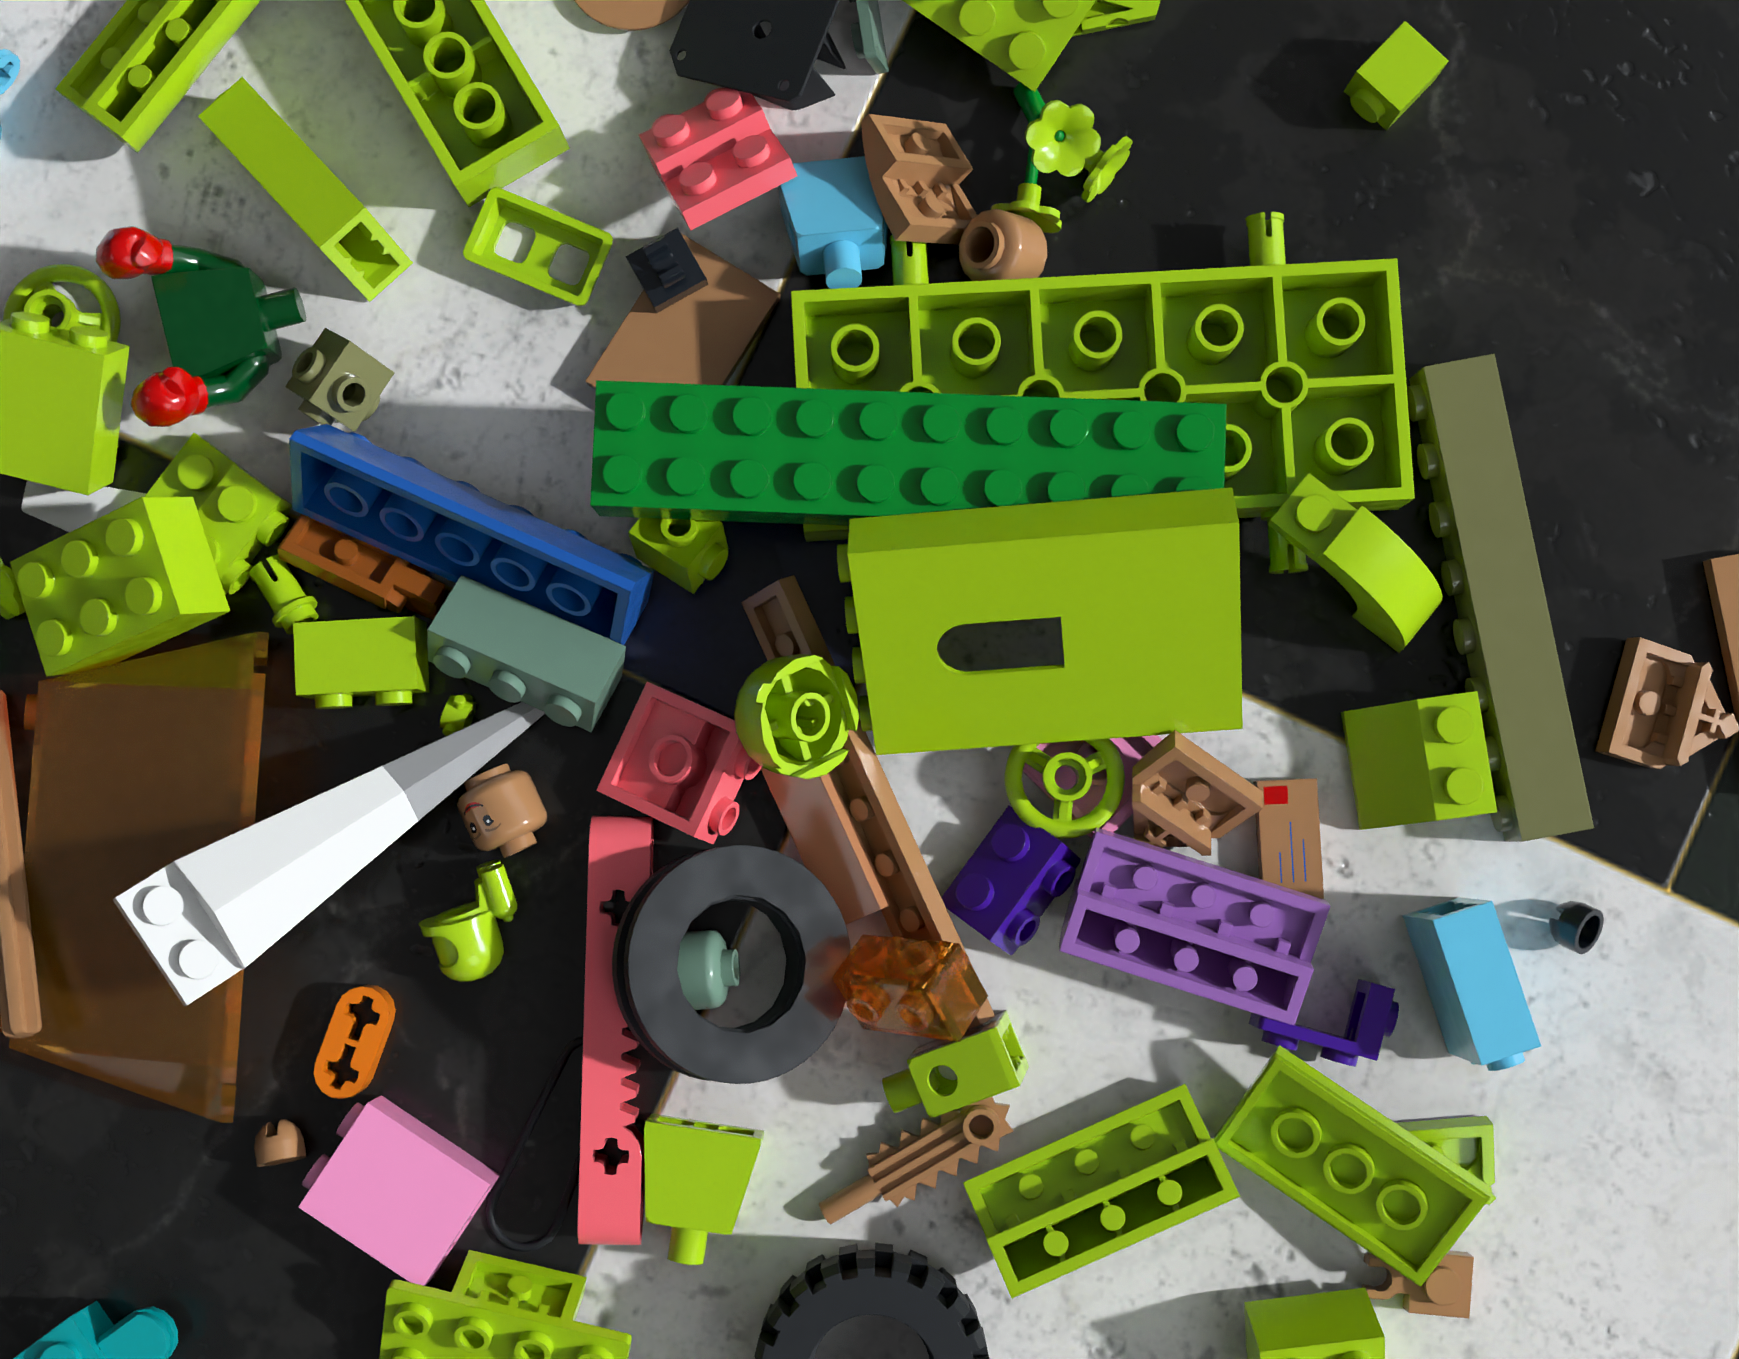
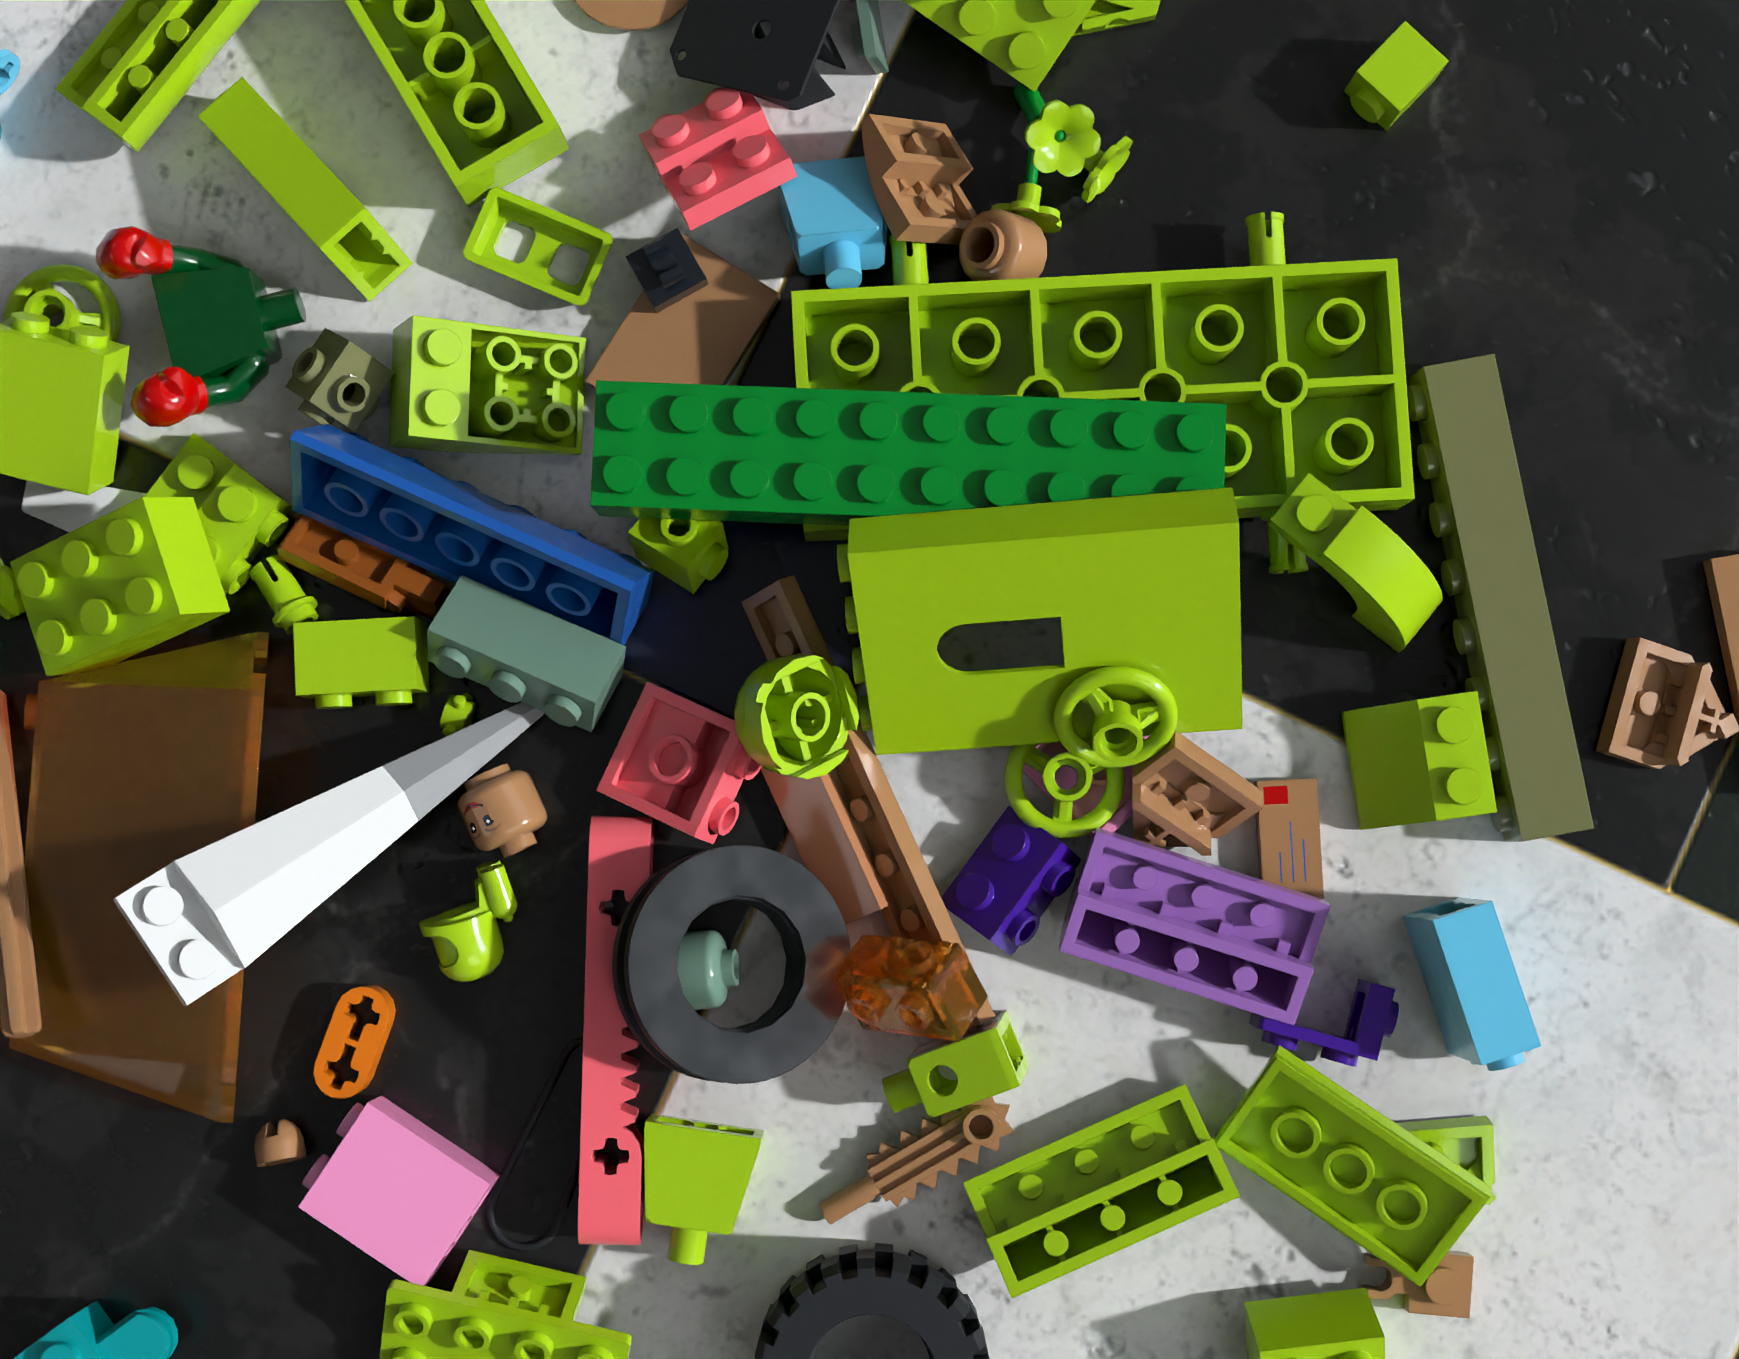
black hinge [1549,901,1604,954] -> none
none -> lime slope [389,315,586,455]
none -> lime piece [1053,666,1178,768]

